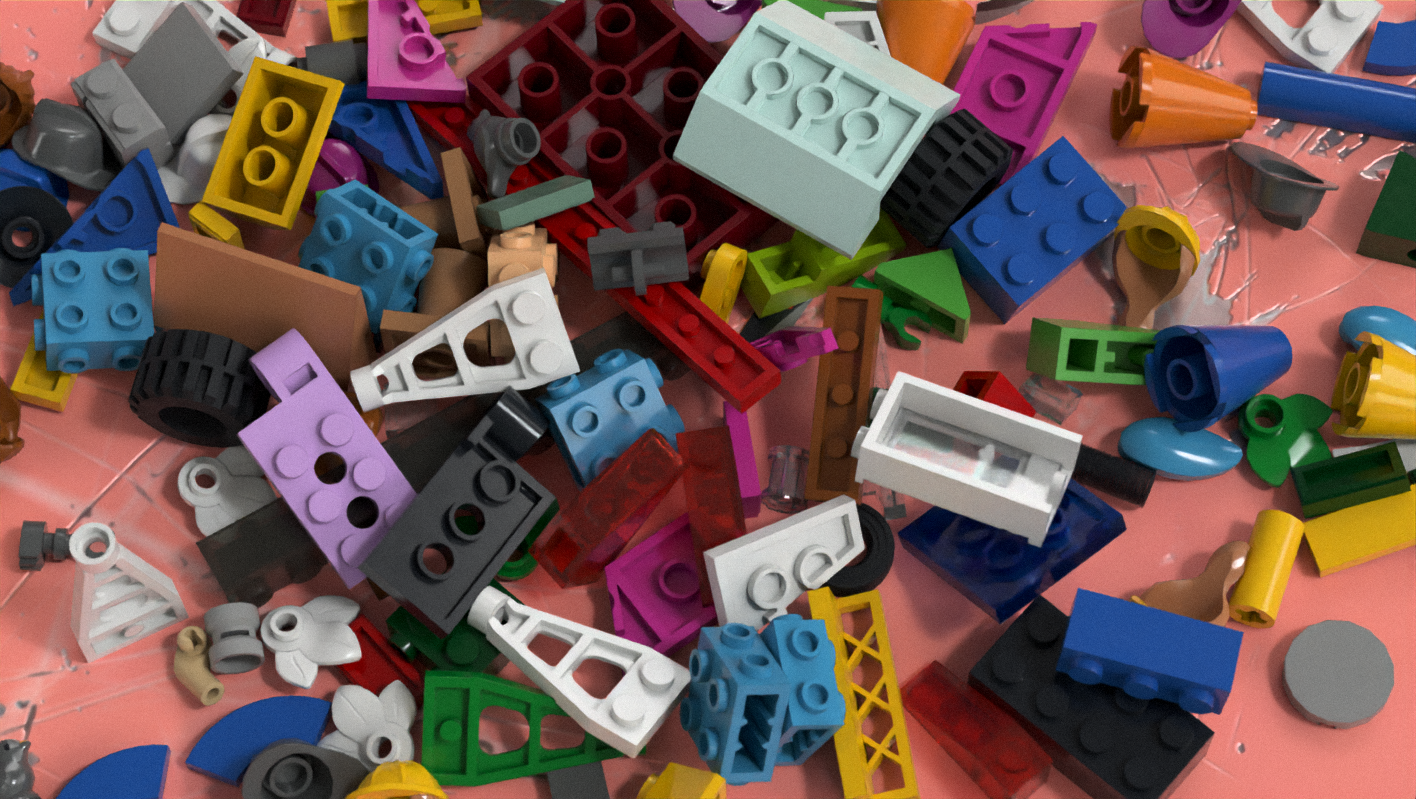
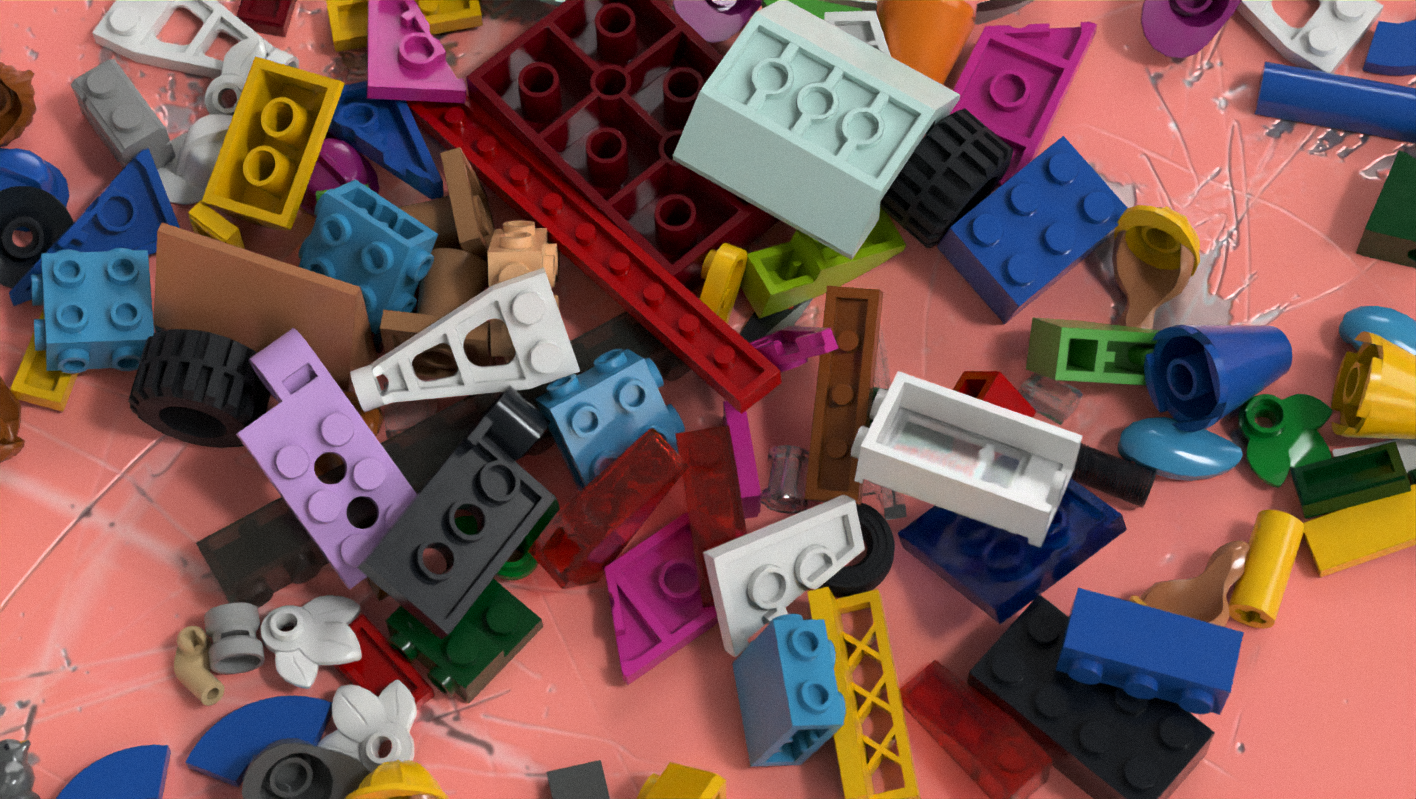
dark grey piece [11,98,122,192] -> none
dark grey piece [19,520,115,571] -> none
white plate [69,522,189,663] -> none
light grey tile [122,2,244,146] -> none
white plate [177,445,281,546] -> none
dark grey brick [297,39,367,85] -> none
green plate [421,670,646,786] -> none
dark grey animal [467,109,541,199] -> none
white plate [467,586,691,759] -> none
sand green tile [476,175,595,231] -> none
dark grey hips [587,221,689,296] -> none
dark azure brick [680,623,792,786] -> none
green piece [851,275,932,351] -> none
bright green slope [874,248,971,344] -> none
orange cone [1109,46,1258,149] -> none
dark grey piece [1230,142,1339,231] -> none
light grey tile [1282,620,1394,729] -> none

